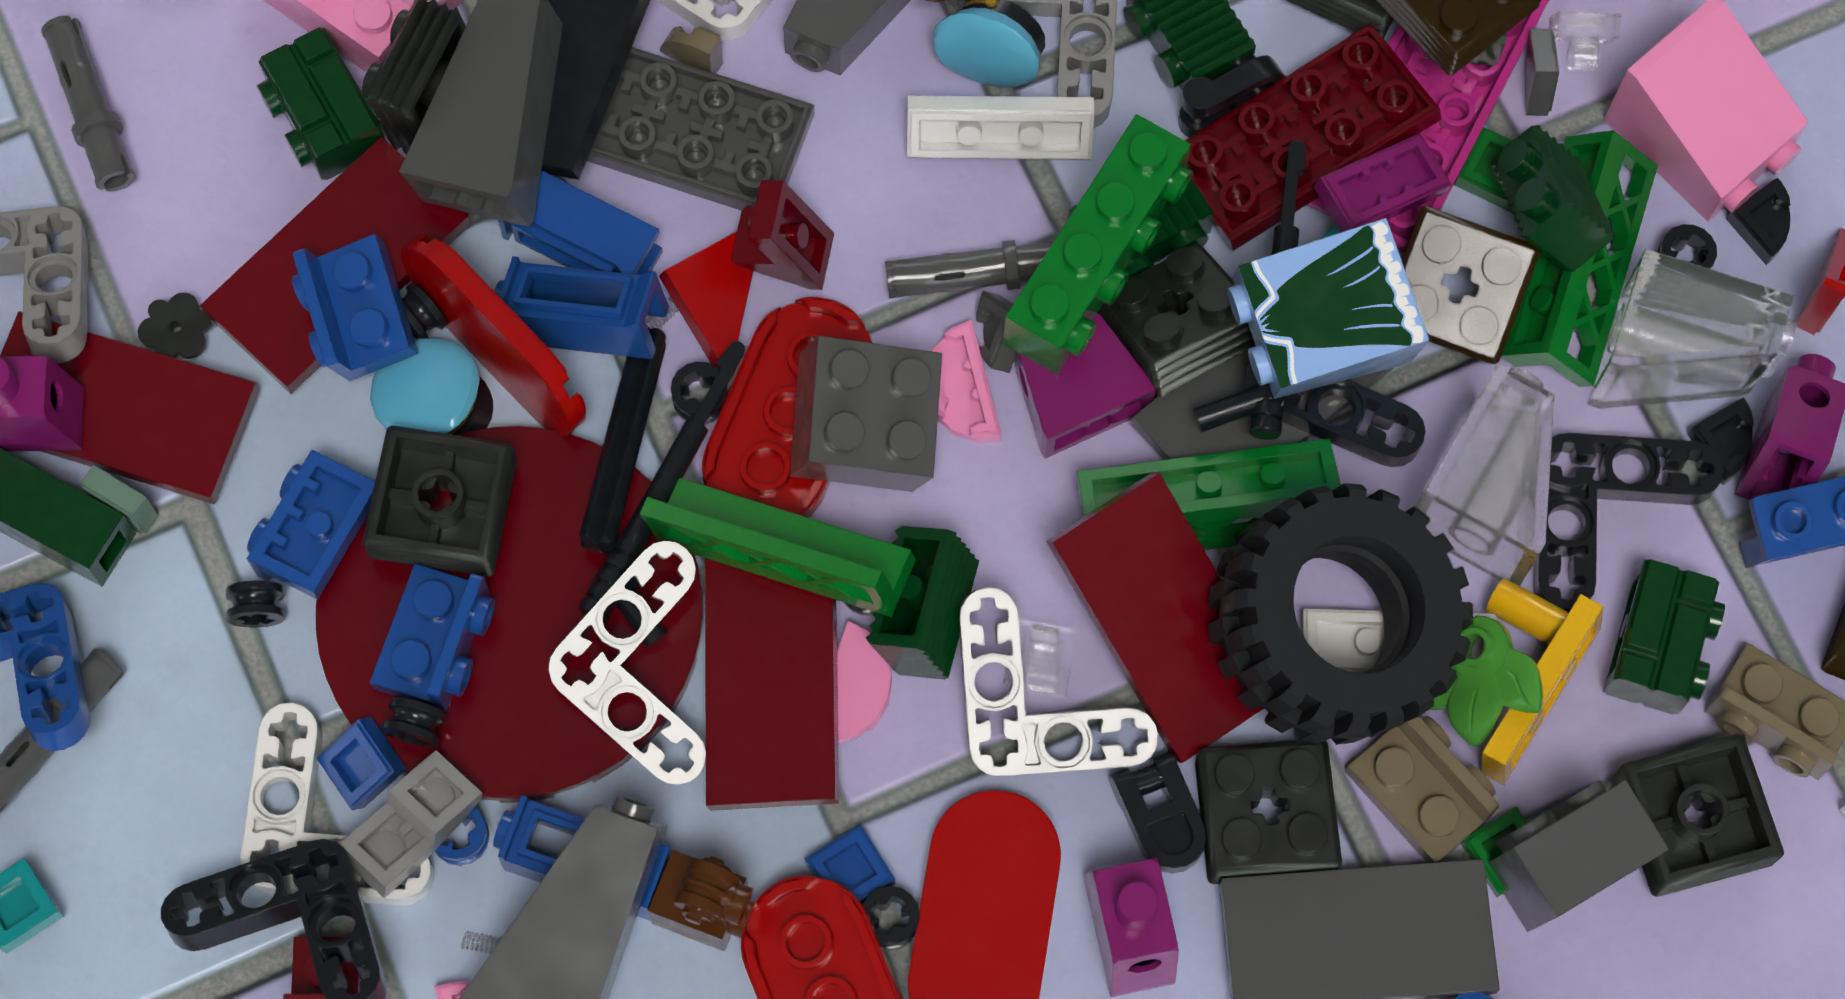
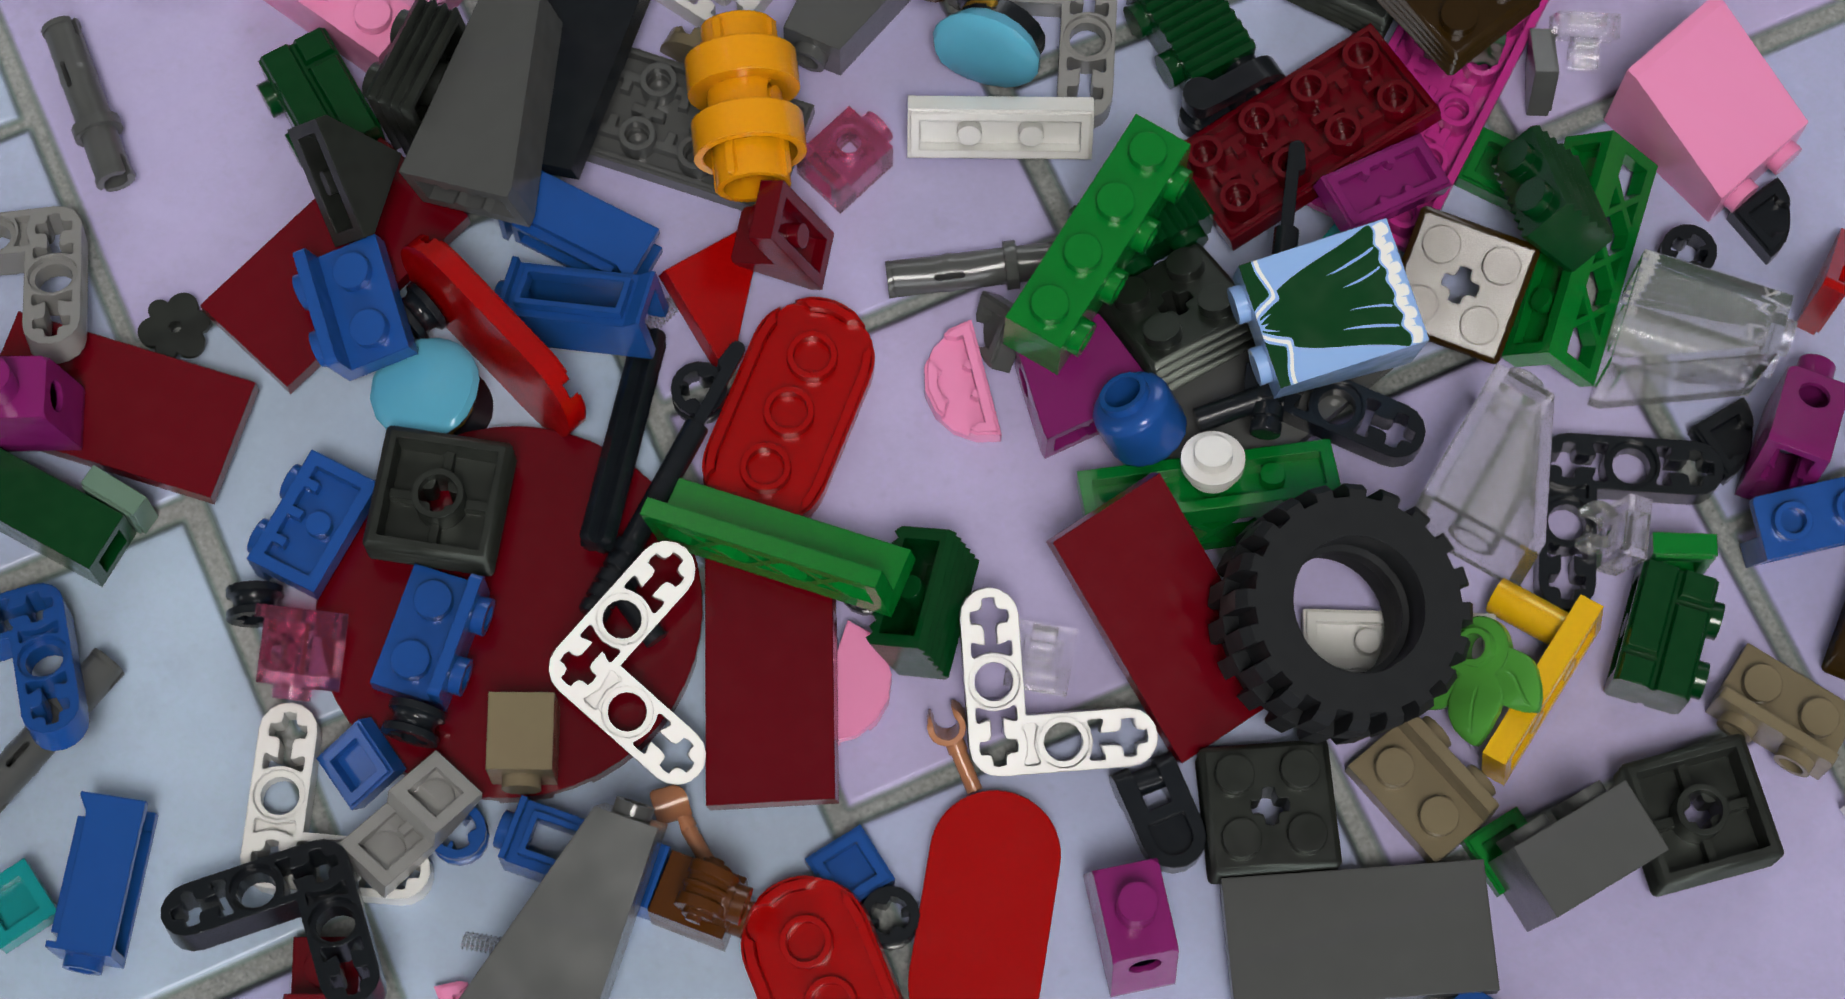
dark grey brick [790,336,942,492] -> none
none -> blue window [45,791,159,976]
none -> clear pink brick [255,603,349,702]
none -> pearl dark grey slope [287,115,402,247]
none -> dark tan brick [485,692,560,794]
none -> nougat hand [650,785,714,860]
none -> light orange piece [684,10,807,202]
none -> clear pink brick [797,106,893,214]
none -> nougat hand [927,700,982,794]
none -> blue head [1092,371,1187,467]
none -> white plate [1180,431,1246,494]
none -> clear tile [1575,494,1653,576]
none -> green tile [1640,532,1718,574]

